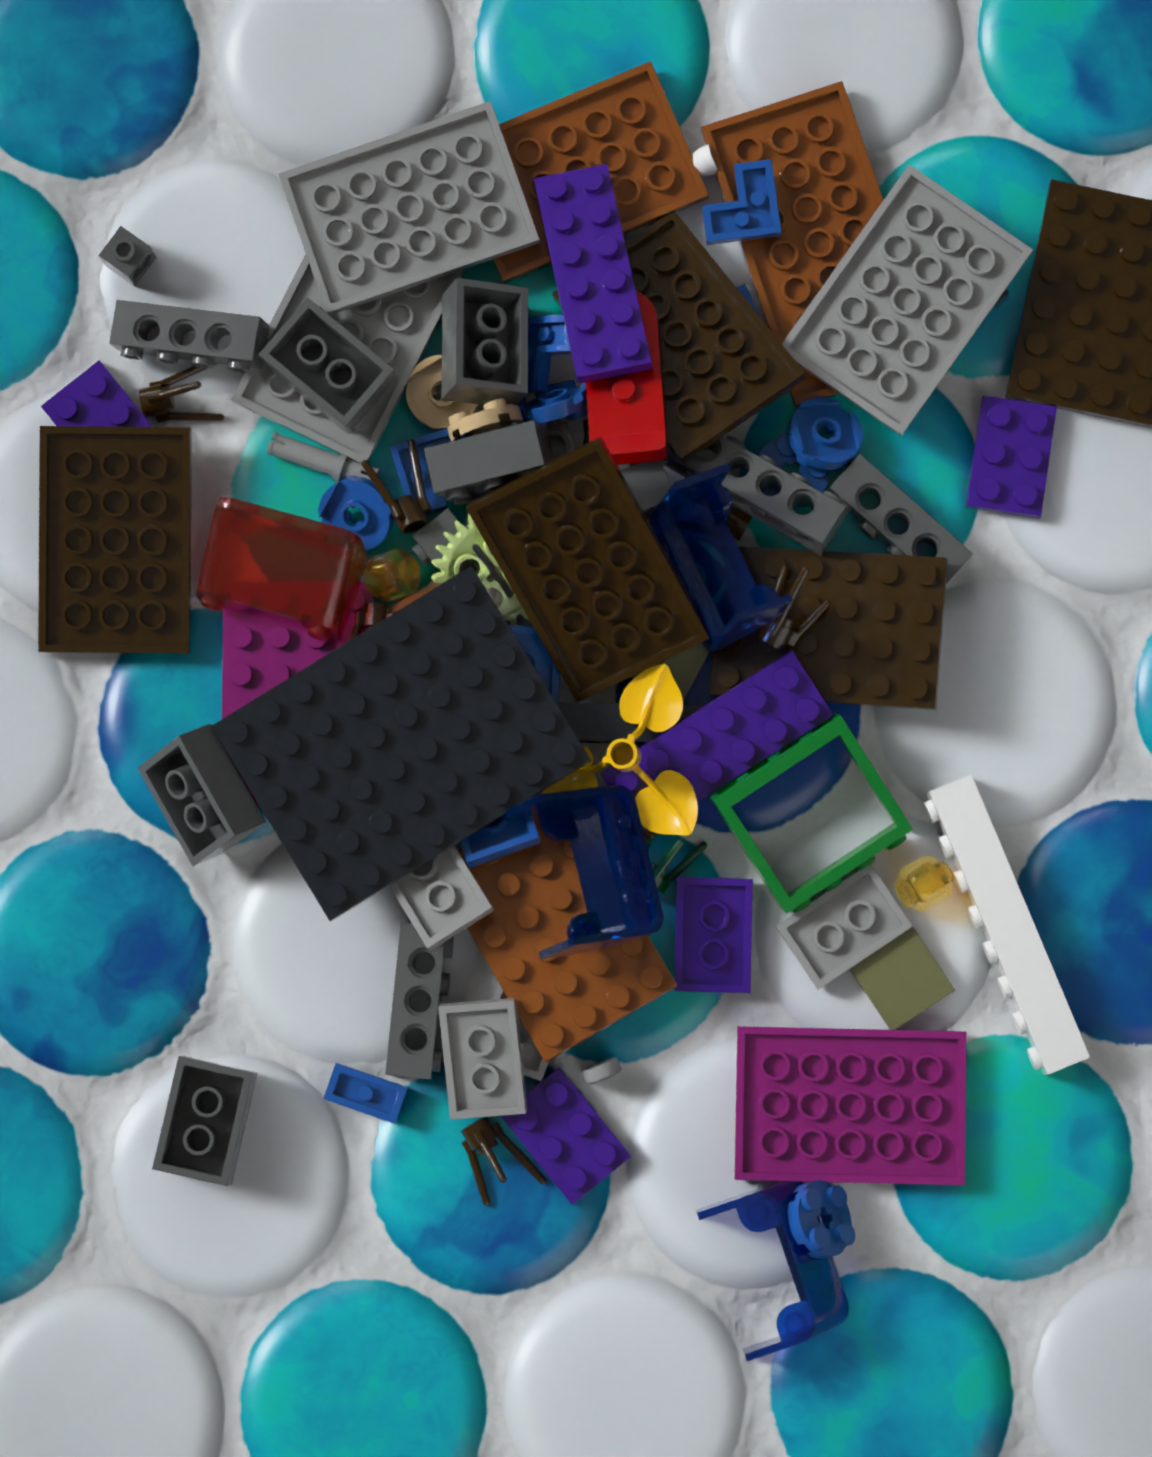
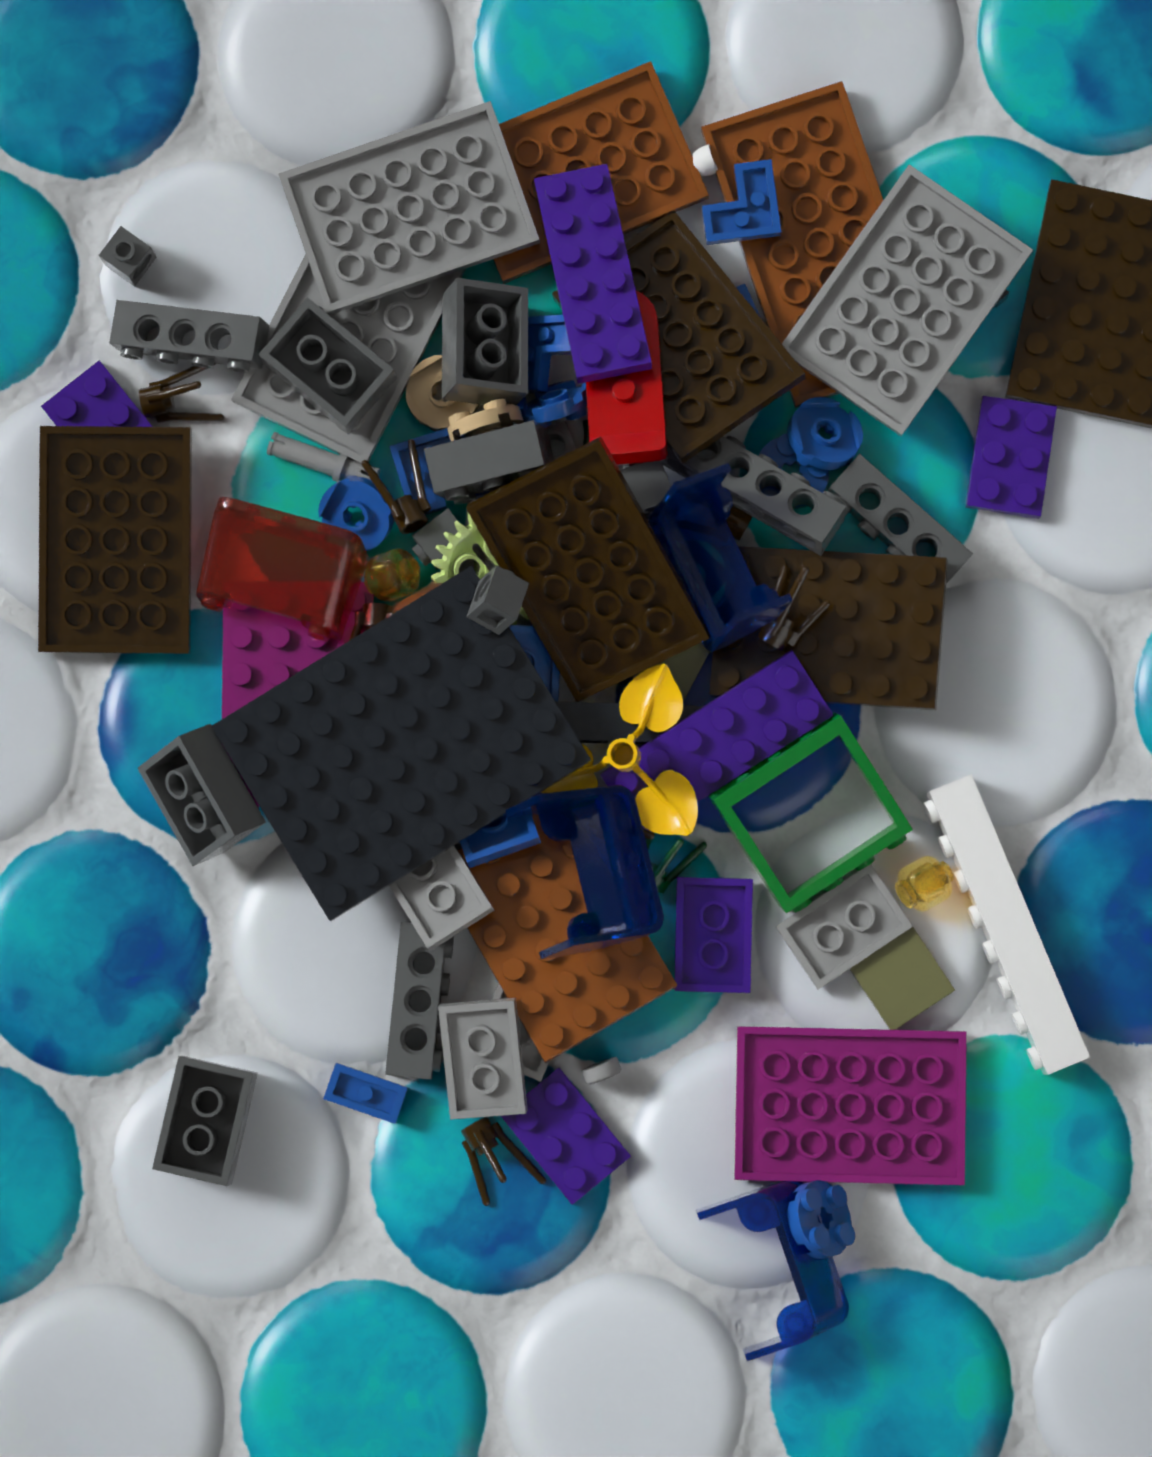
none -> dark grey brick [467,565,529,635]

